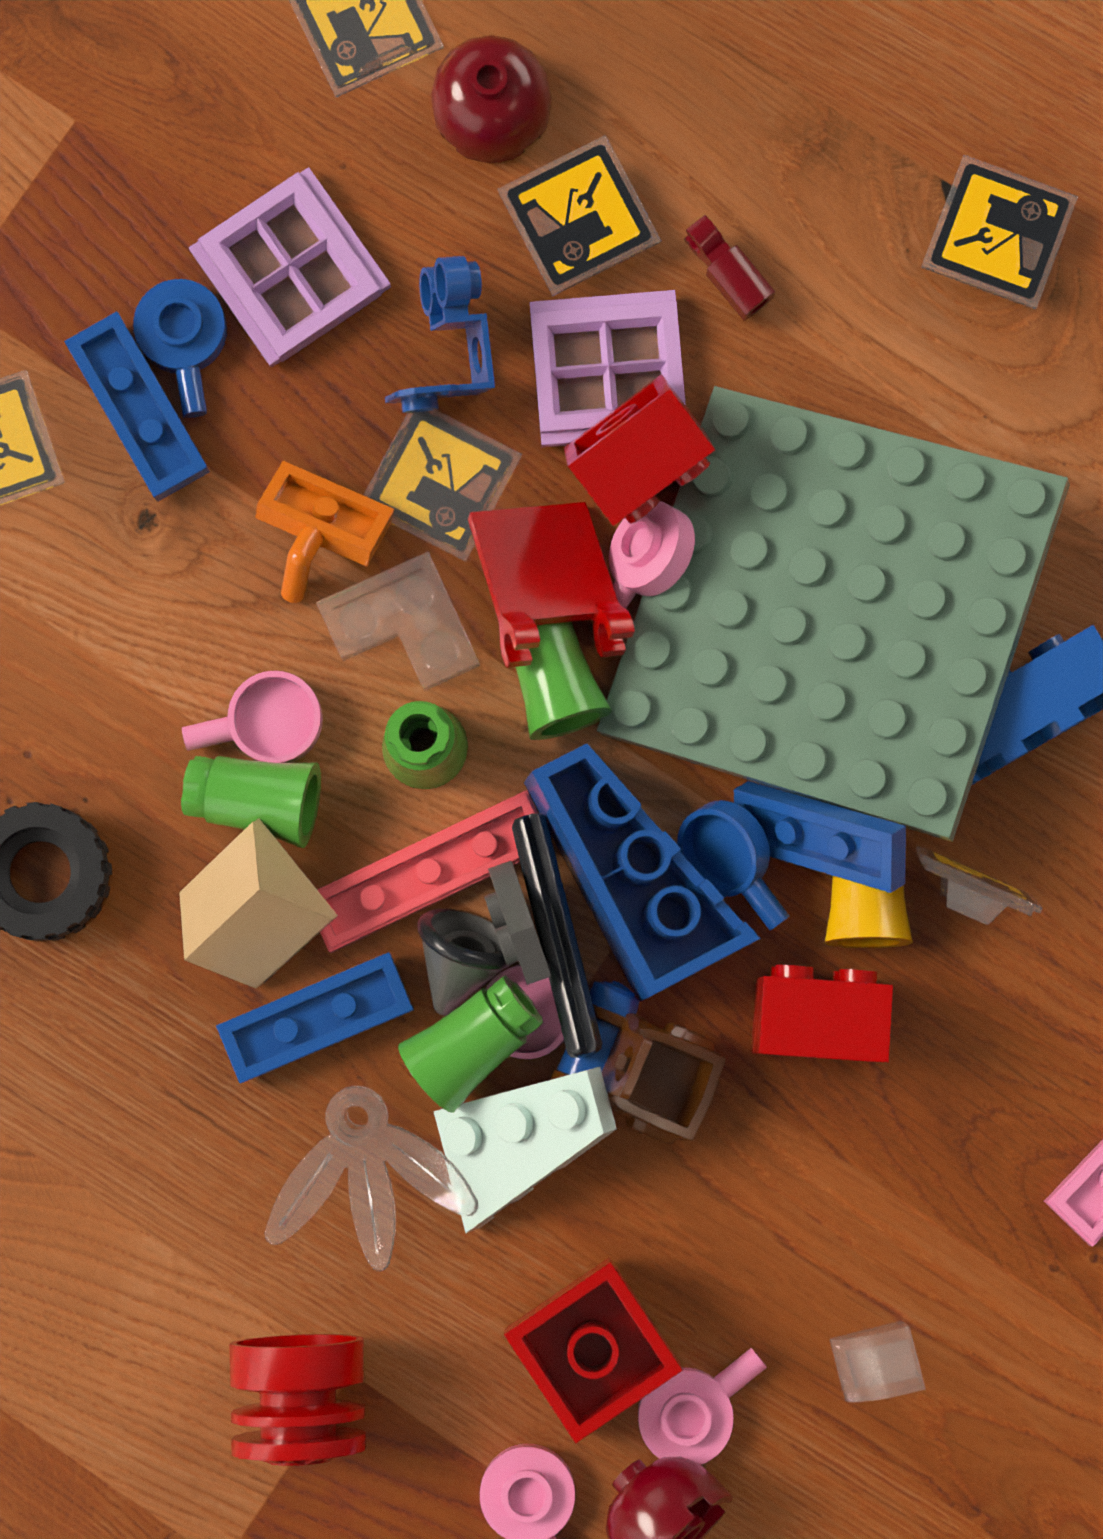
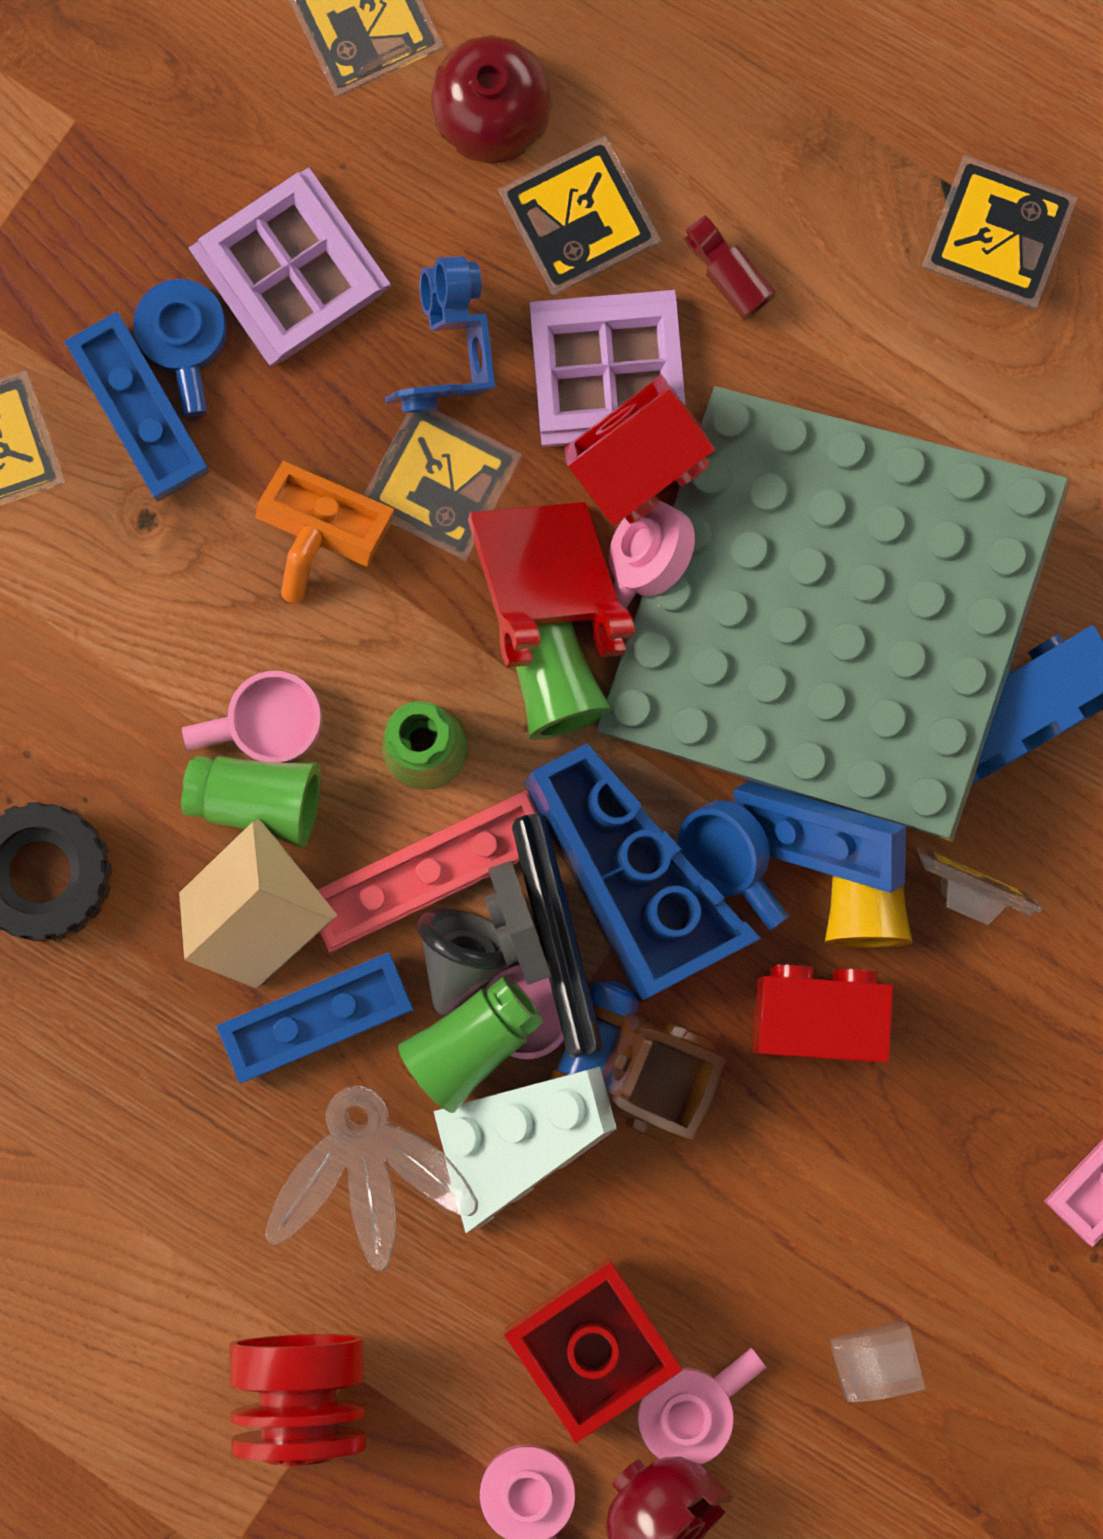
clear plate [316,552,480,691] -> none

